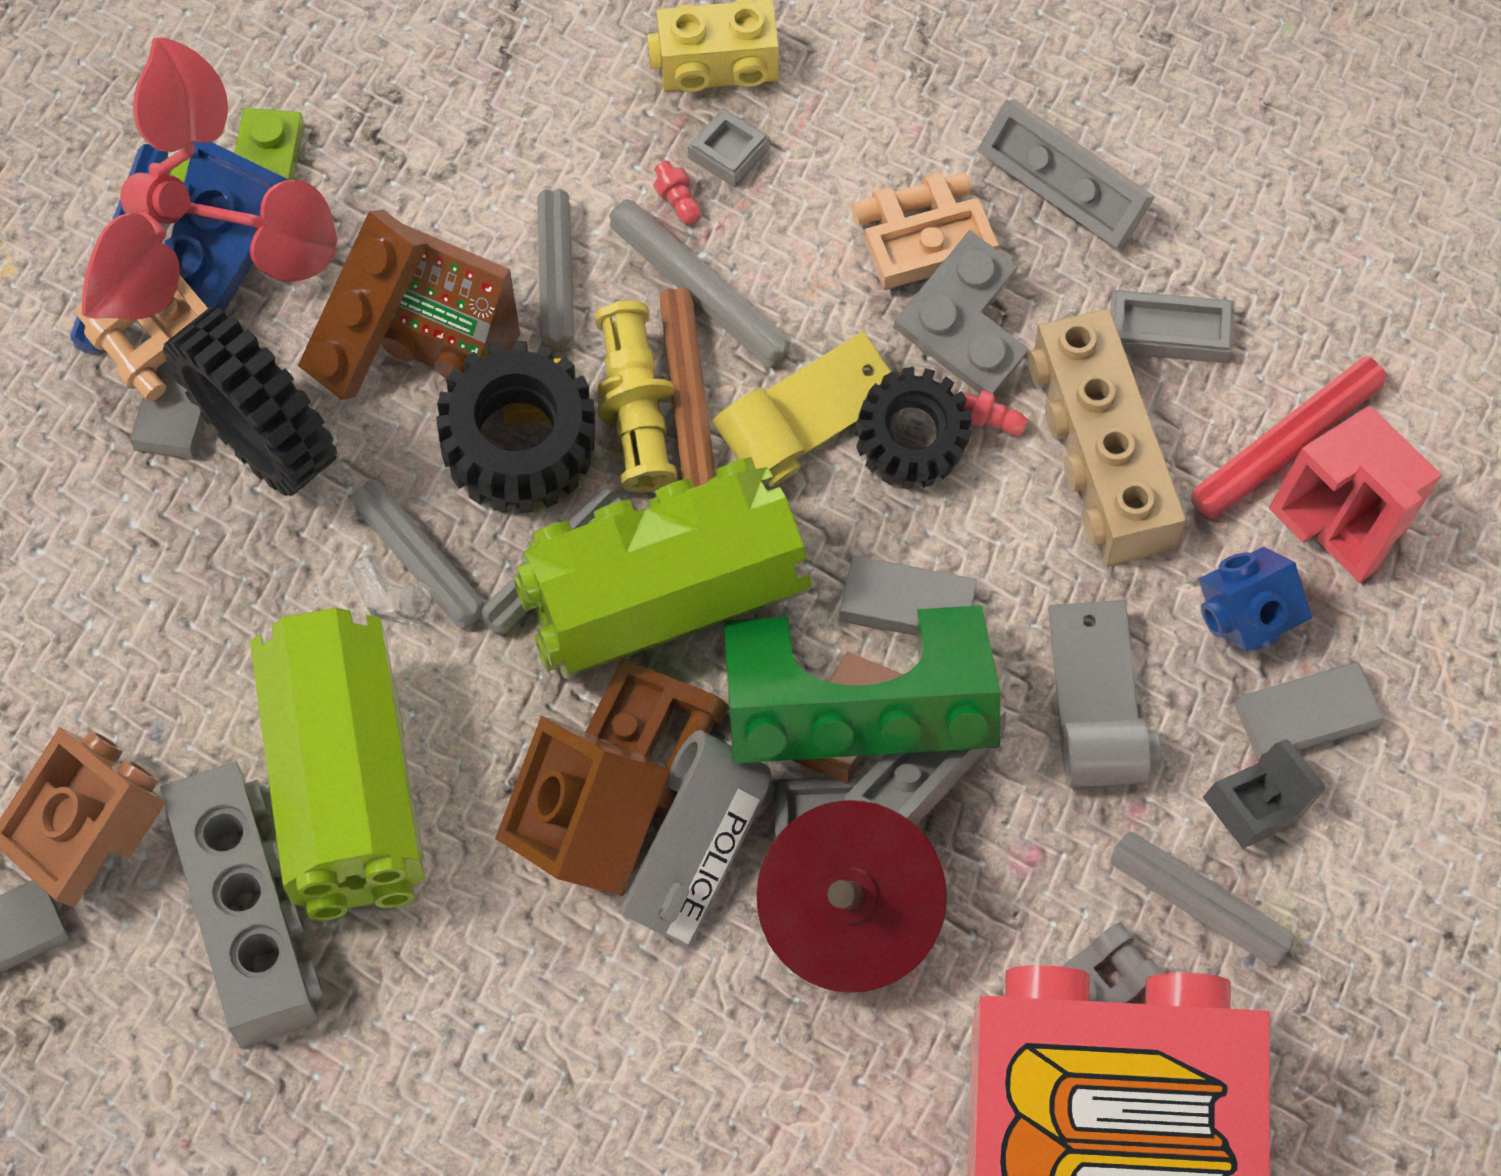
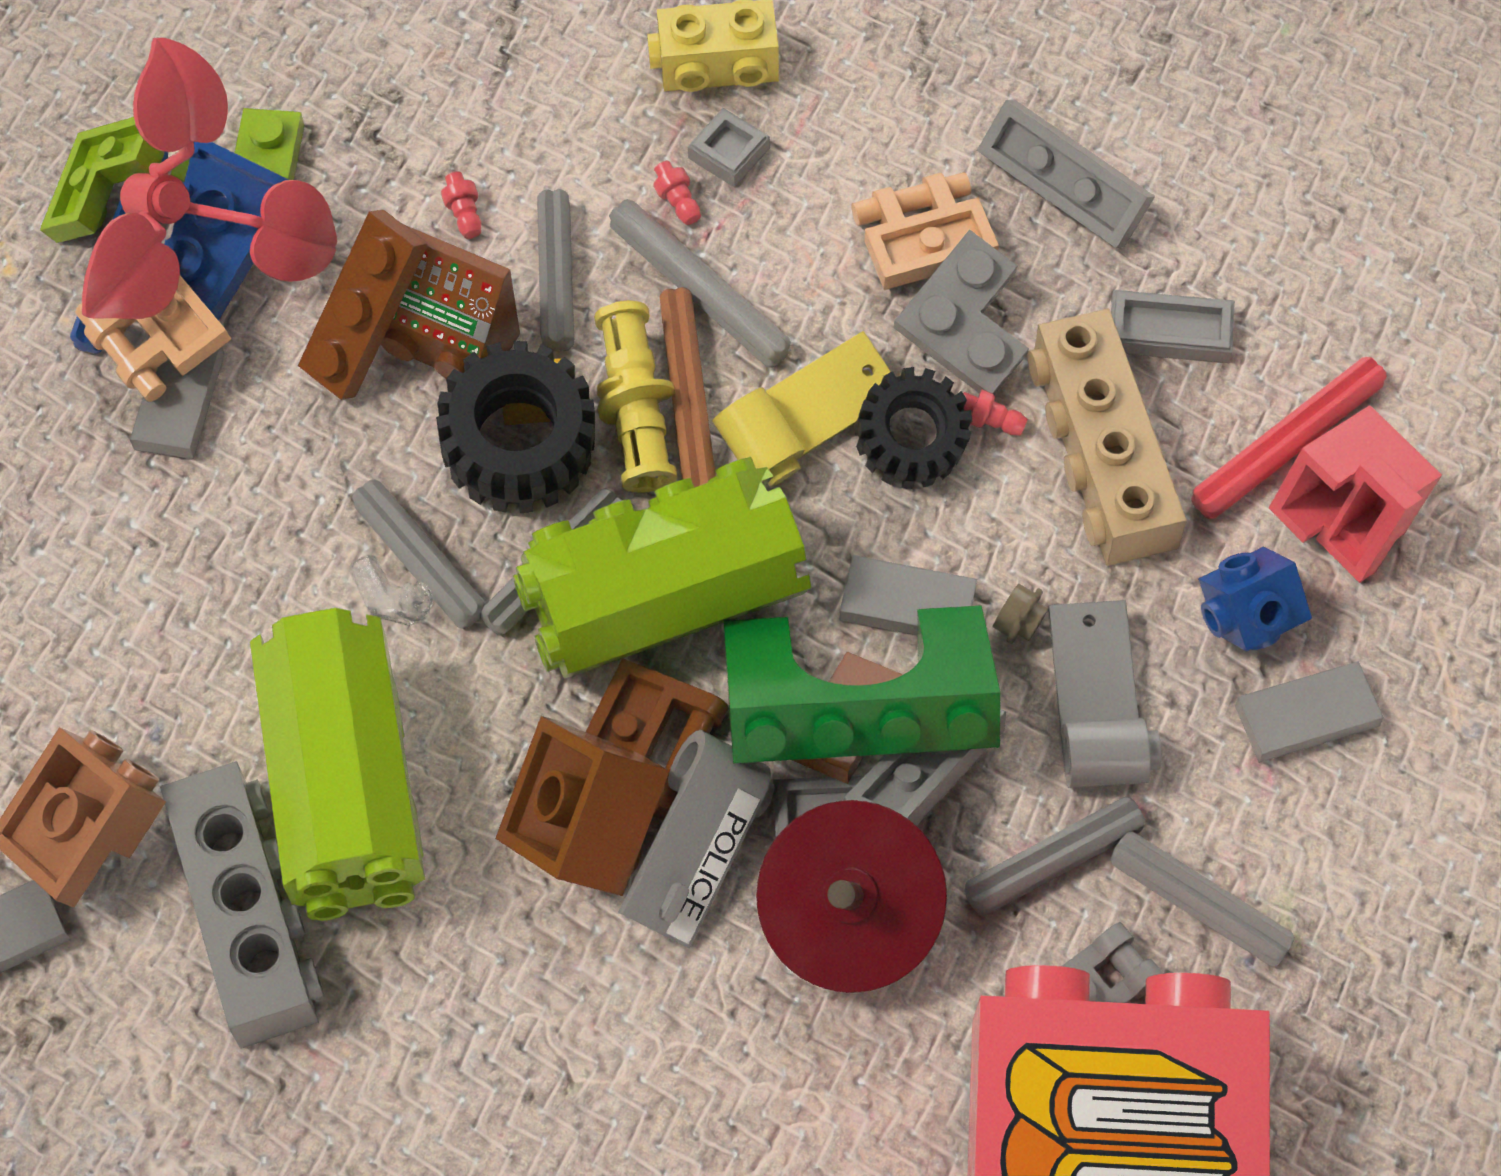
black tyre [163,307,337,497] -> none
dark grey bracket [1203,739,1325,849] -> none
none -> lime plate [40,117,164,243]
none -> coral piece [441,172,482,239]
none -> light grey axle [964,797,1145,916]
none -> dark tan plate [992,583,1048,644]

